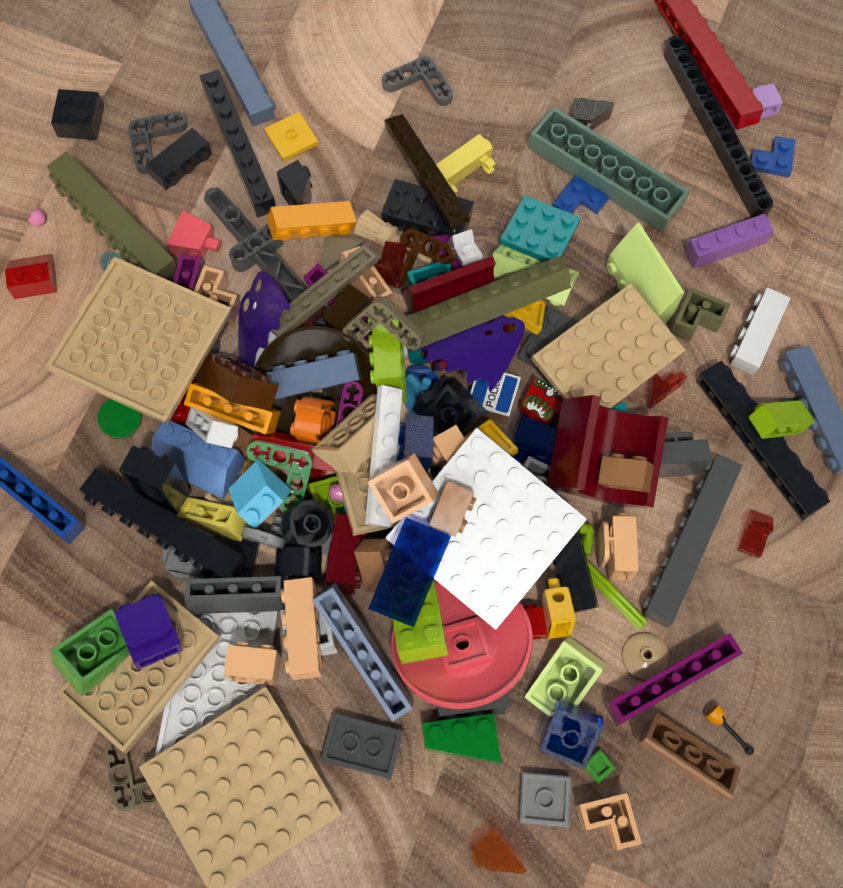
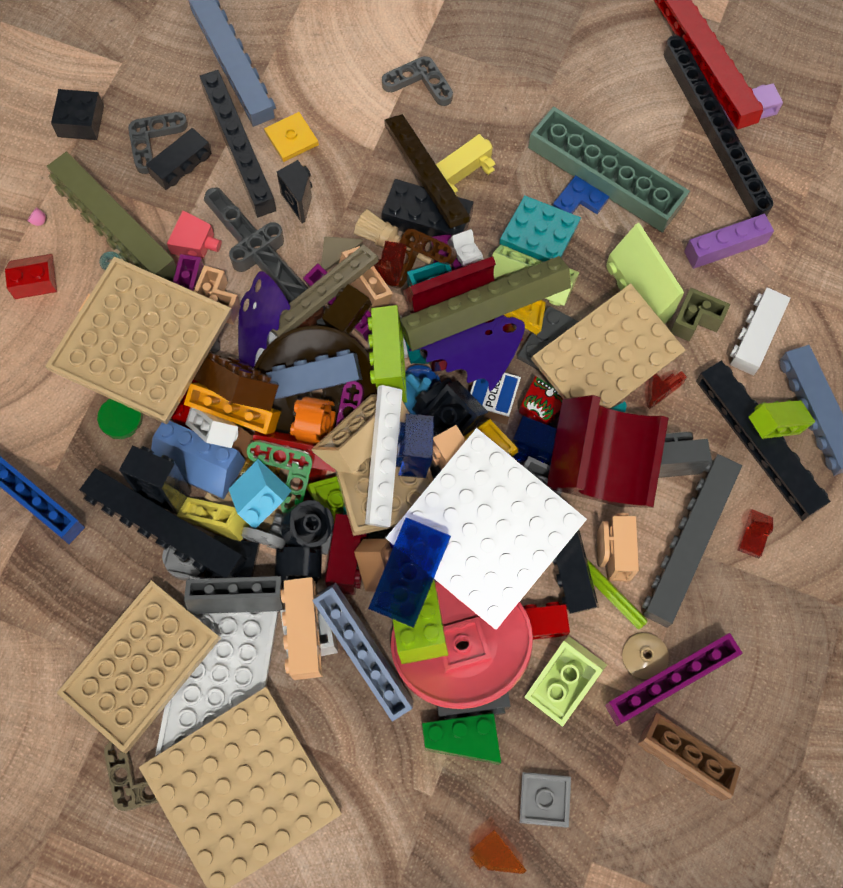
bright green slope [51,609,130,697] -> none
dark purple brick [114,593,183,670] -> none
light nougat brick [223,642,281,687] -> none
light orange brick [267,201,357,241] -> none
dark grey plate [320,713,403,780] -> none
bright pink hinge [329,483,343,502] -> none
dark tan beam [343,296,425,350] -> none
light nougat brick [367,453,439,524] -> none
brick [428,481,477,537] -> none
clear blue brick [539,698,603,770] -> none
yellow torso [542,578,576,639] -> none
clear smoke slope [571,98,614,130] -> none
light nougat brick [576,793,642,850] -> none
lime arm [579,522,594,556] -> none
bright green tile [581,749,616,784] -> none
medium nougat brick [598,453,654,493] -> none
hinge [705,704,754,755] -> none
blue plate [751,136,796,178] -> none

